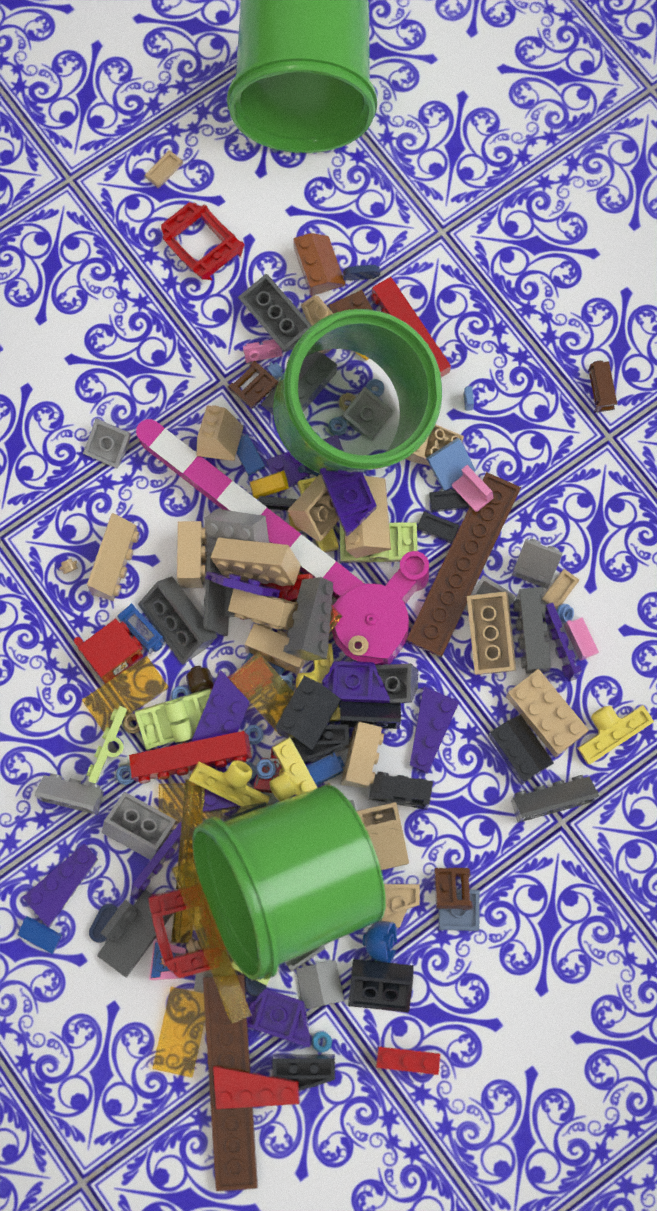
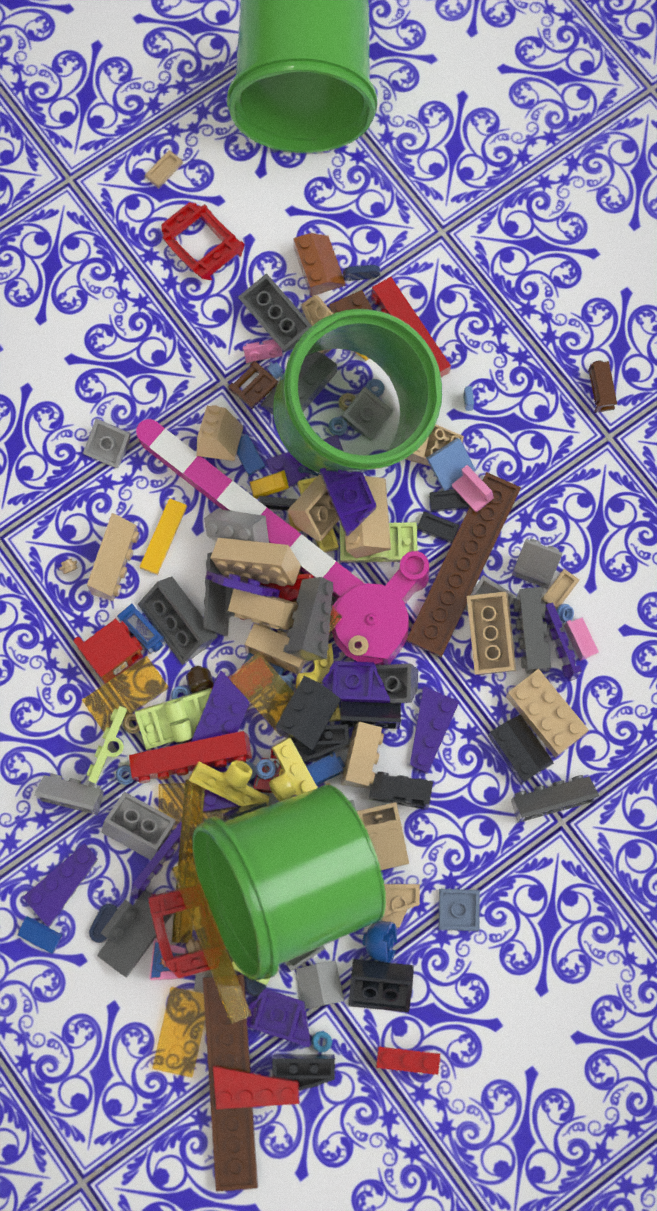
tan brick [177,521,207,588] -> none
medium blue plate [245,725,263,745] -> none
reddish brown plate [434,868,473,910] -> none
light yellow plate [577,705,654,765] -> none
none -> yellow tile [140,498,187,575]

